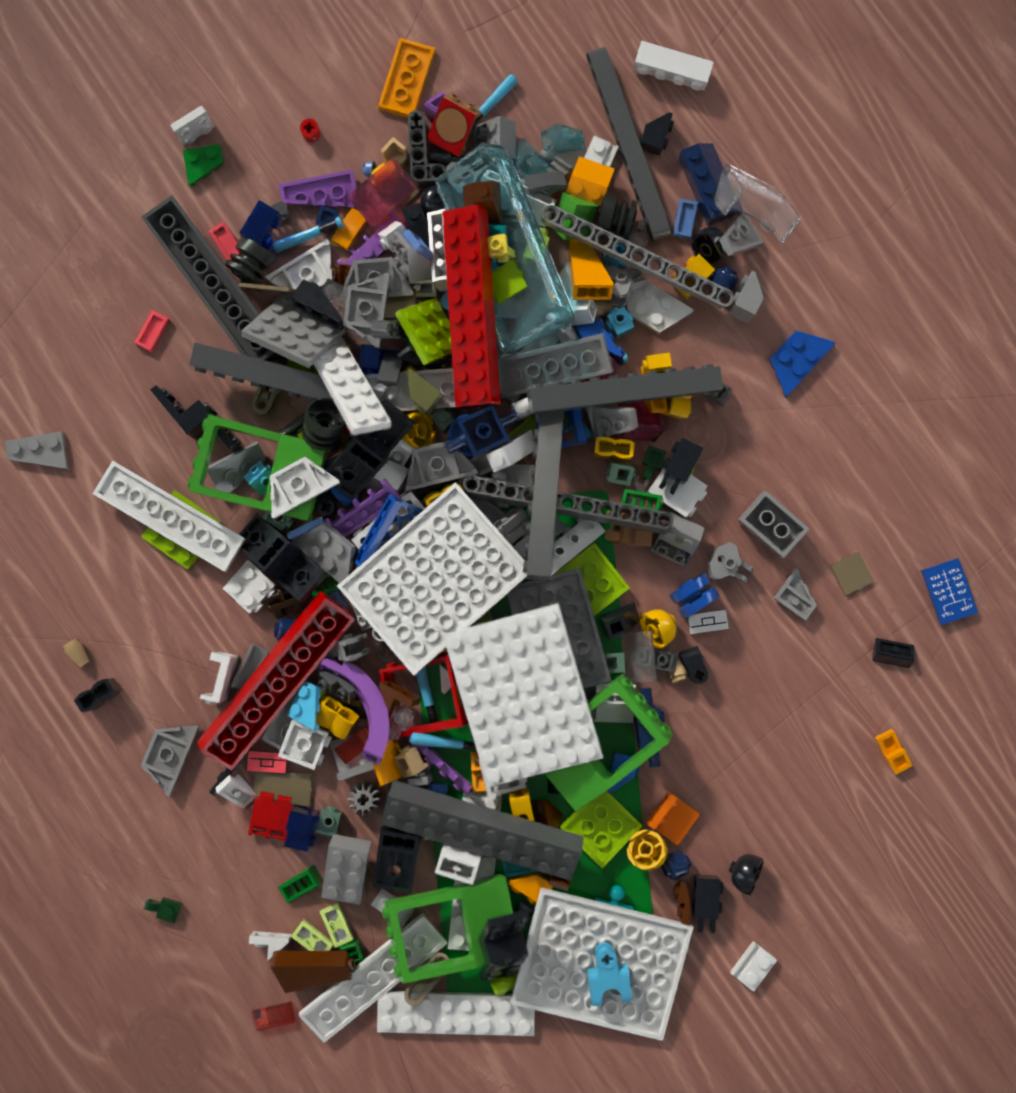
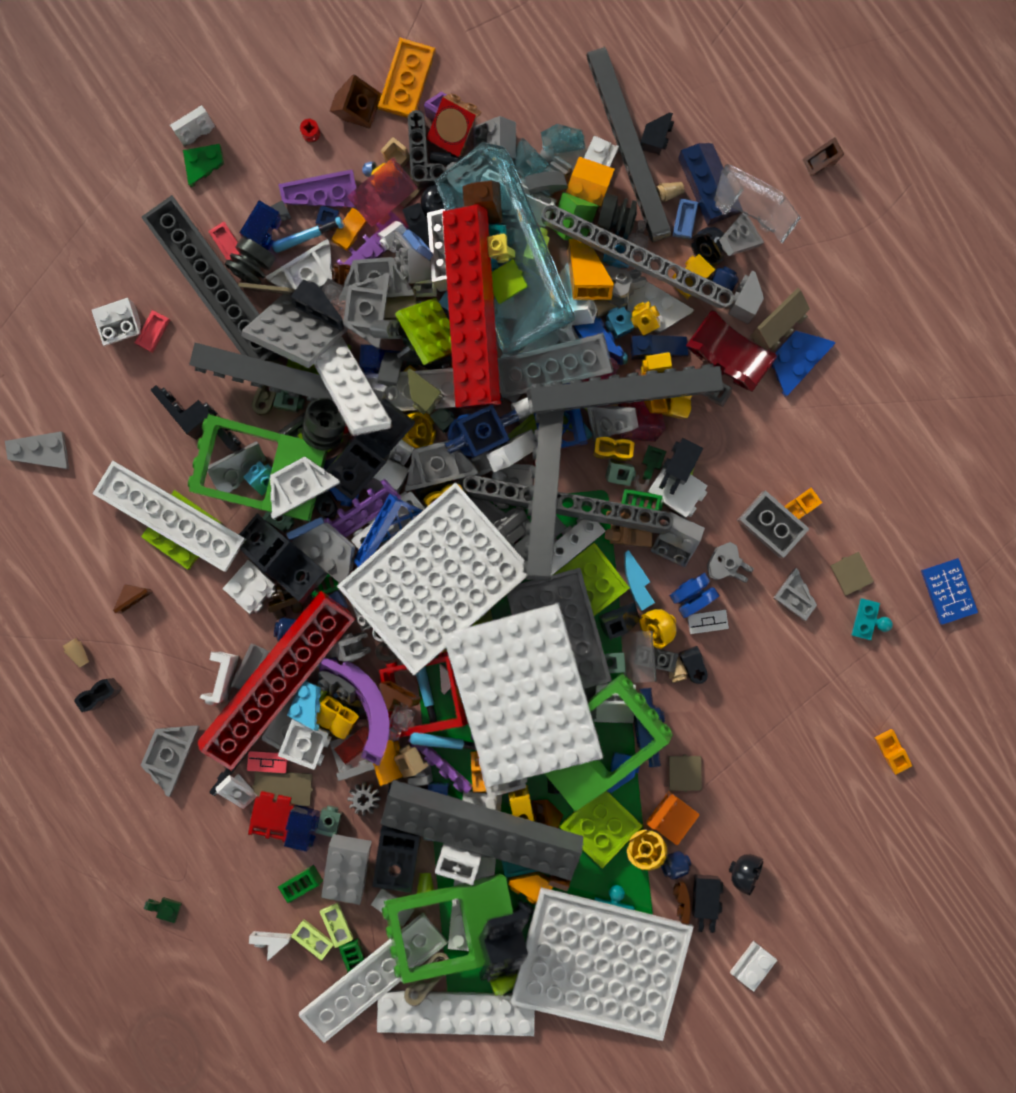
clear red tile [252,1001,295,1031] -> none
reddish brown slope [270,951,355,993] -> none
medium azure piece [470,74,518,133] -> none
medium azure piece [587,942,632,1007] -> none
white brick [633,41,714,91] -> none
black slope [872,638,914,668] -> none
none -> white slope [92,298,141,346]
none -> reddish brown slope [113,584,153,614]
none -> sand green brick [273,390,305,413]
none -> reddish brown slope [329,74,382,129]
none -> lime cone [417,873,434,894]
none -> medium azure slope [624,550,655,611]
none -> dark blue slope [630,335,688,360]
none -> yellow brick [631,301,660,336]
none -> tan cone [656,182,684,202]
none -> dark tan piece [669,754,702,792]
none -> dark red panel [686,310,777,392]
none -> dark tan slope [750,288,810,350]
none -> light orange slope [784,487,823,519]
none -> reddish brown slope [802,137,844,176]
none -> teal plate [851,598,893,640]

